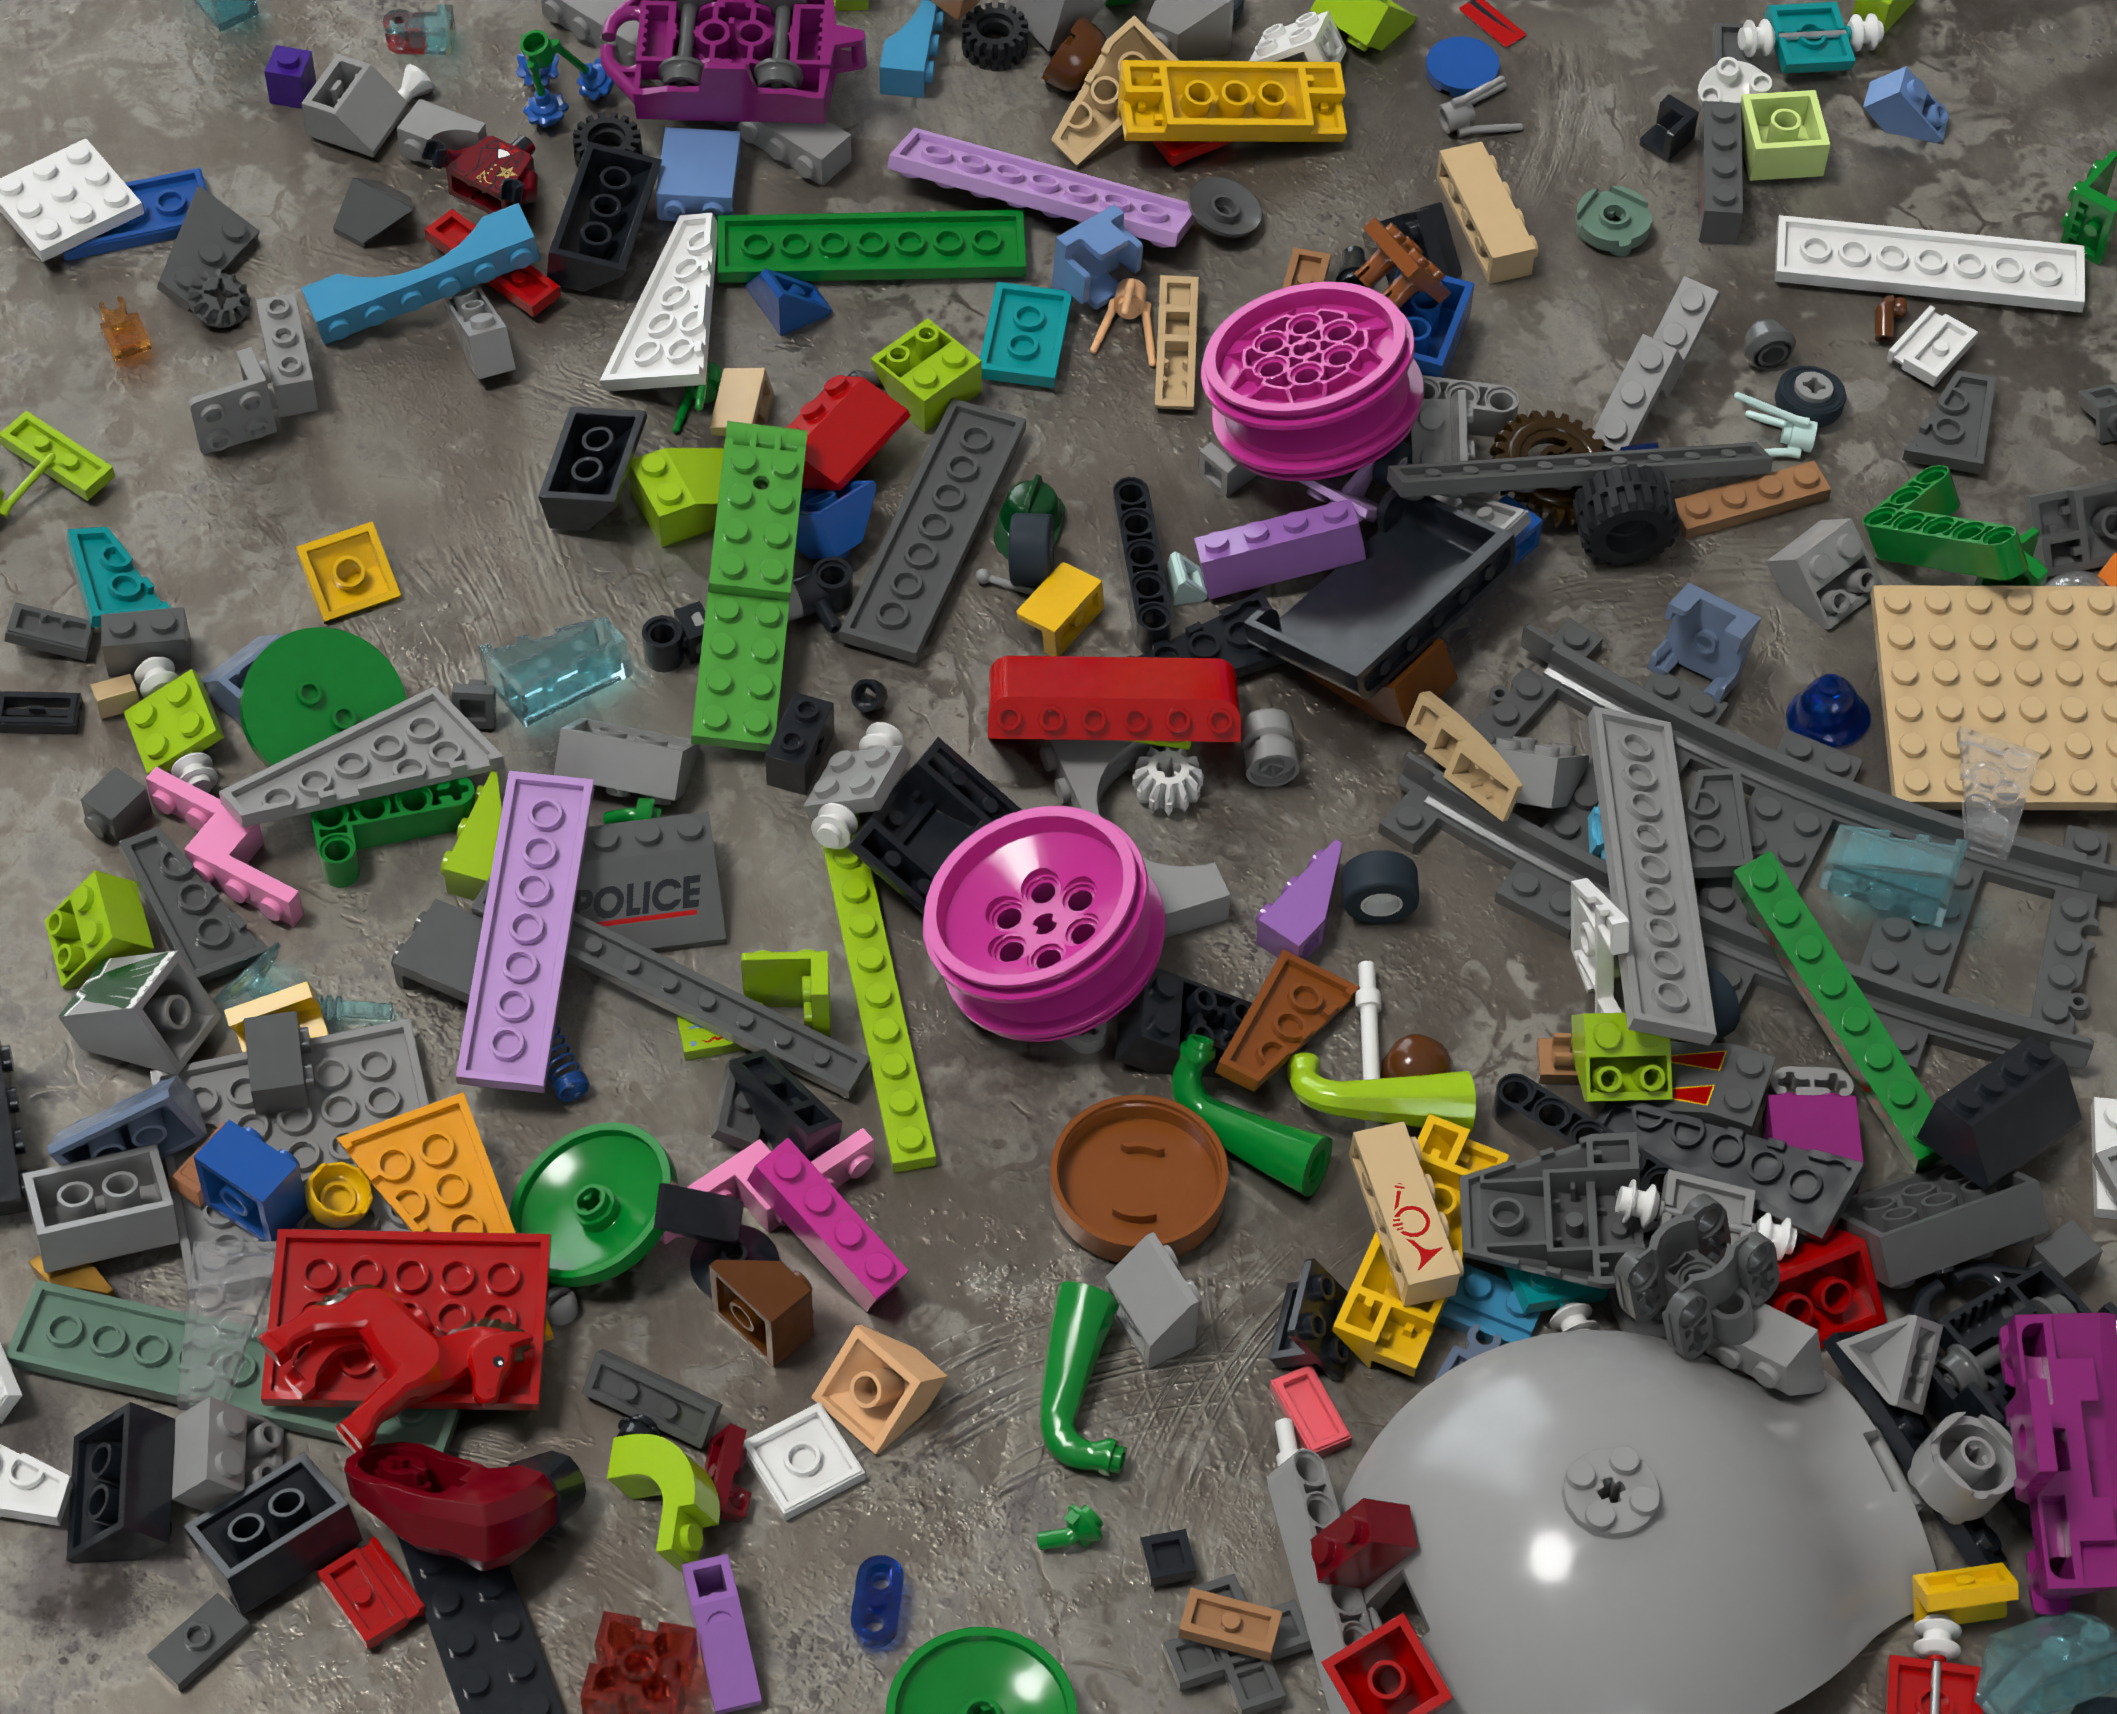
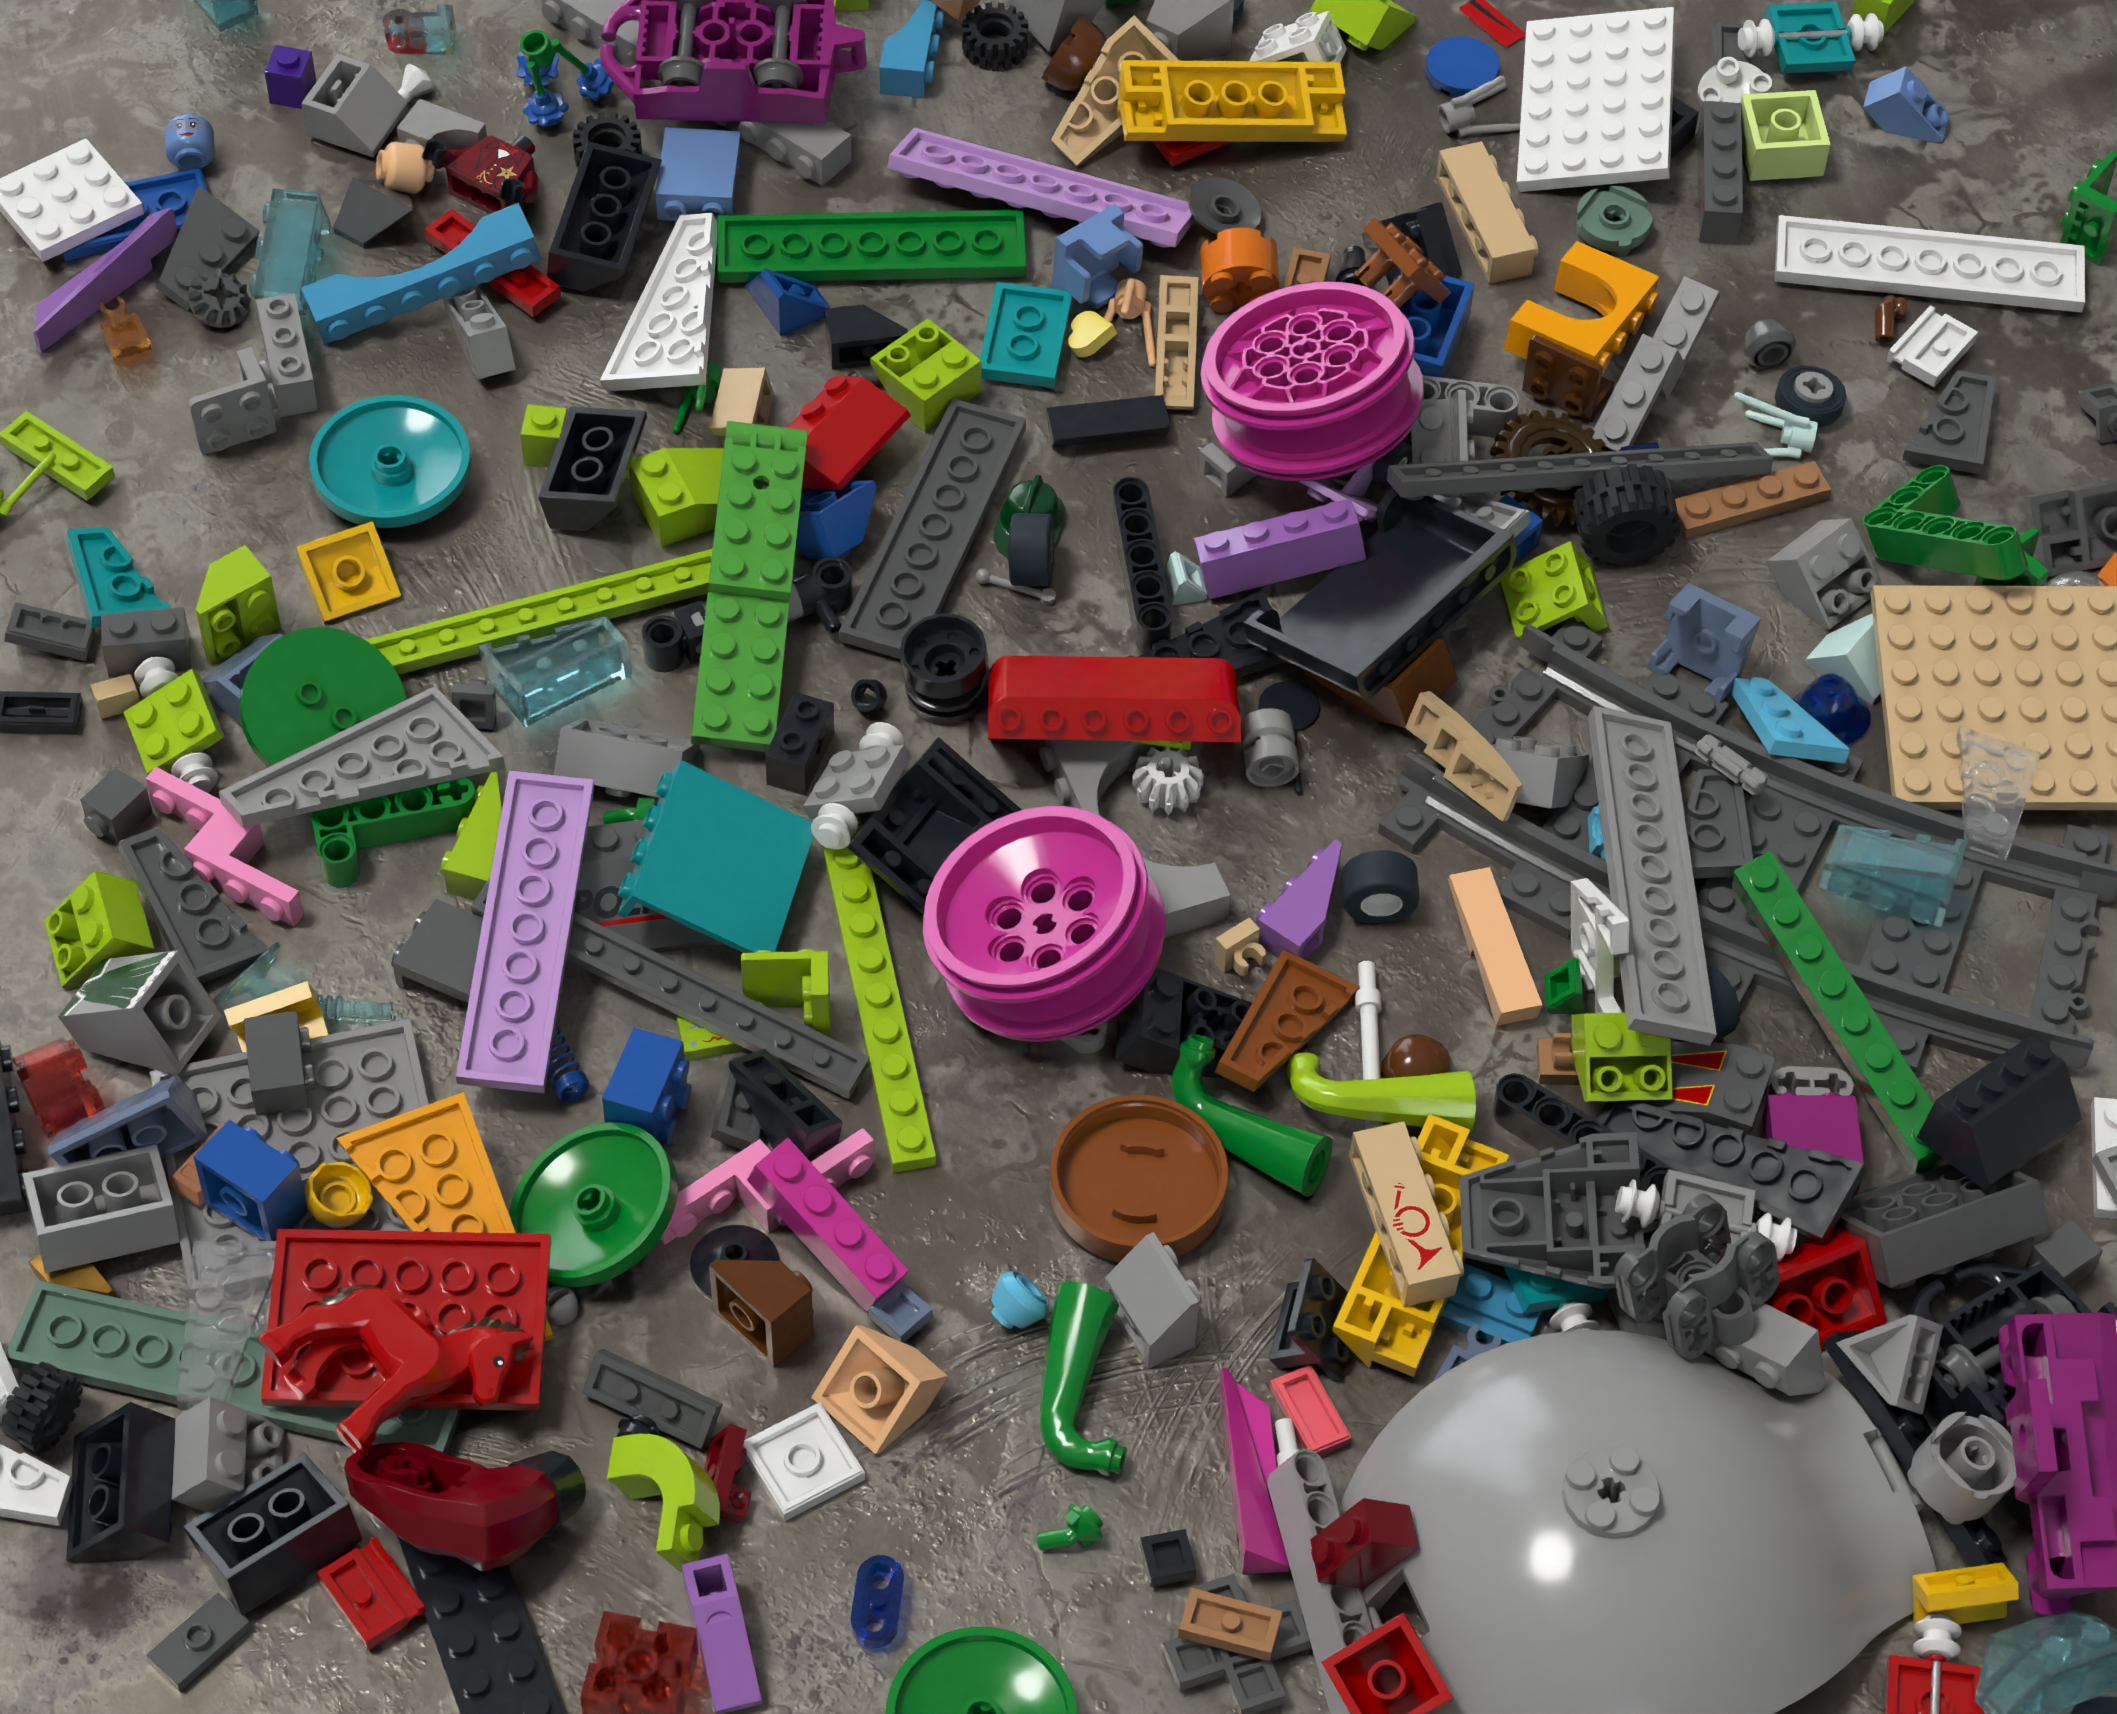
black slope [654,1183,744,1244] -> none
yellow panel [1016,562,1105,656] -> none
none -> black tyre [2,1362,83,1453]
none -> clear red brick [12,1037,105,1139]
none -> medium lavender wedge [33,208,178,353]
none -> medium blue head [164,114,215,171]
none -> lime slope [196,545,281,665]
none -> clear light blue wedge [249,188,332,315]
none -> teal dish [309,395,471,528]
none -> lime plate [365,549,713,675]
none -> light nougat head [376,142,434,194]
none -> lime brick [520,404,567,468]
none -> blue brick [602,1027,692,1147]
none -> teal panel [618,760,814,972]
none -> black slope [825,305,908,370]
none -> sand blue plate [869,1281,933,1343]
none -> black wheel [900,613,989,724]
none -> medium azure cone [991,1271,1049,1329]
none -> black slope [1046,395,1170,447]
none -> light yellow tile [1068,311,1117,357]
none -> orange brick [1200,228,1280,313]
none -> tan tile [1214,917,1266,977]
none -> dark pink wedge [1219,1368,1289,1575]
none -> black piece [1258,681,1320,794]
none -> light nougat slope [1448,867,1542,1026]
none -> lime bracket [1501,541,1609,640]
none -> light orange arch [1503,241,1660,375]
none -> white plate [1517,7,1676,192]
none -> reddish brown bracket [1522,335,1614,423]
none -> green slope [1544,957,1585,1014]
none -> light grey axle [1695,735,1768,796]
none -> medium azure wing [1730,677,1850,763]
none -> light aqua slope [1804,613,1881,705]

